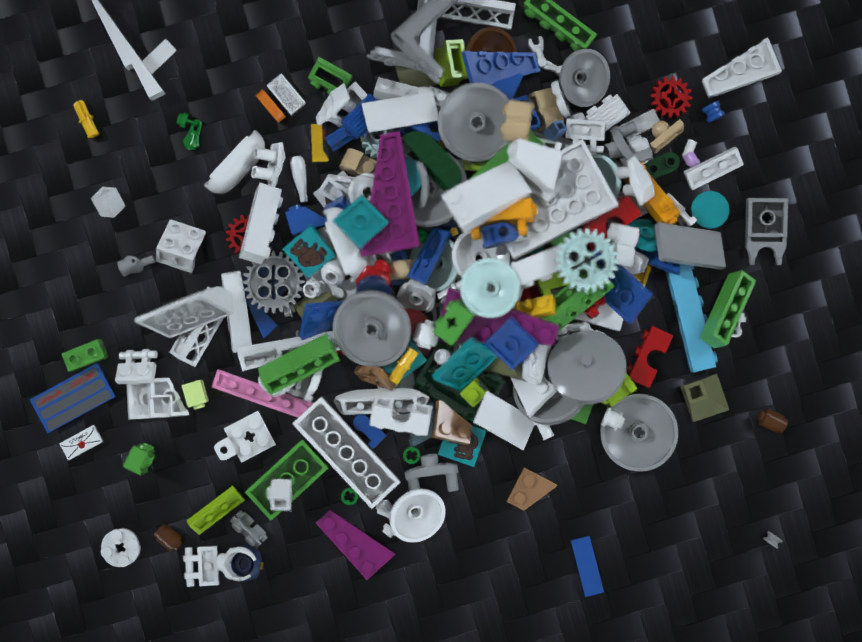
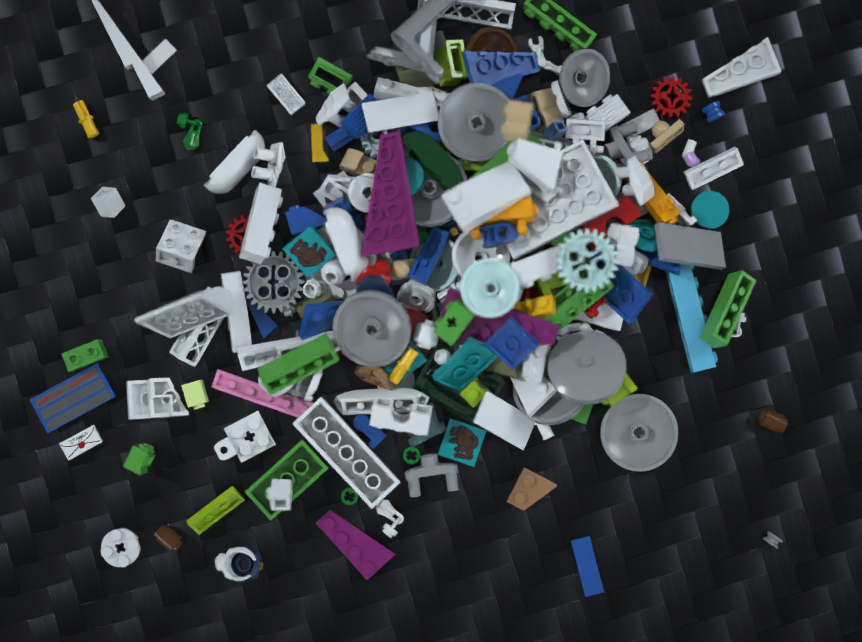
white plate [115,349,158,384] -> none
light grey piece [117,255,156,277] -> none
white plate [183,546,220,587] -> none
light grey hinge [230,510,268,548] -> none
orange beam [255,89,286,123] -> none
white piece [290,156,308,202] -> none
teal tile [333,194,389,250] -> none
white dish [389,489,445,542] -> none
light grey piece [417,161,429,209] -> none
medium nougat wing [432,400,472,445] -> none
white brick [601,407,625,431] -> none
red arch [626,326,673,388] -> none
dark green plate [644,152,680,179] -> none
olive slope [680,373,729,422] -> none
light grey brick [745,198,788,265] -> none

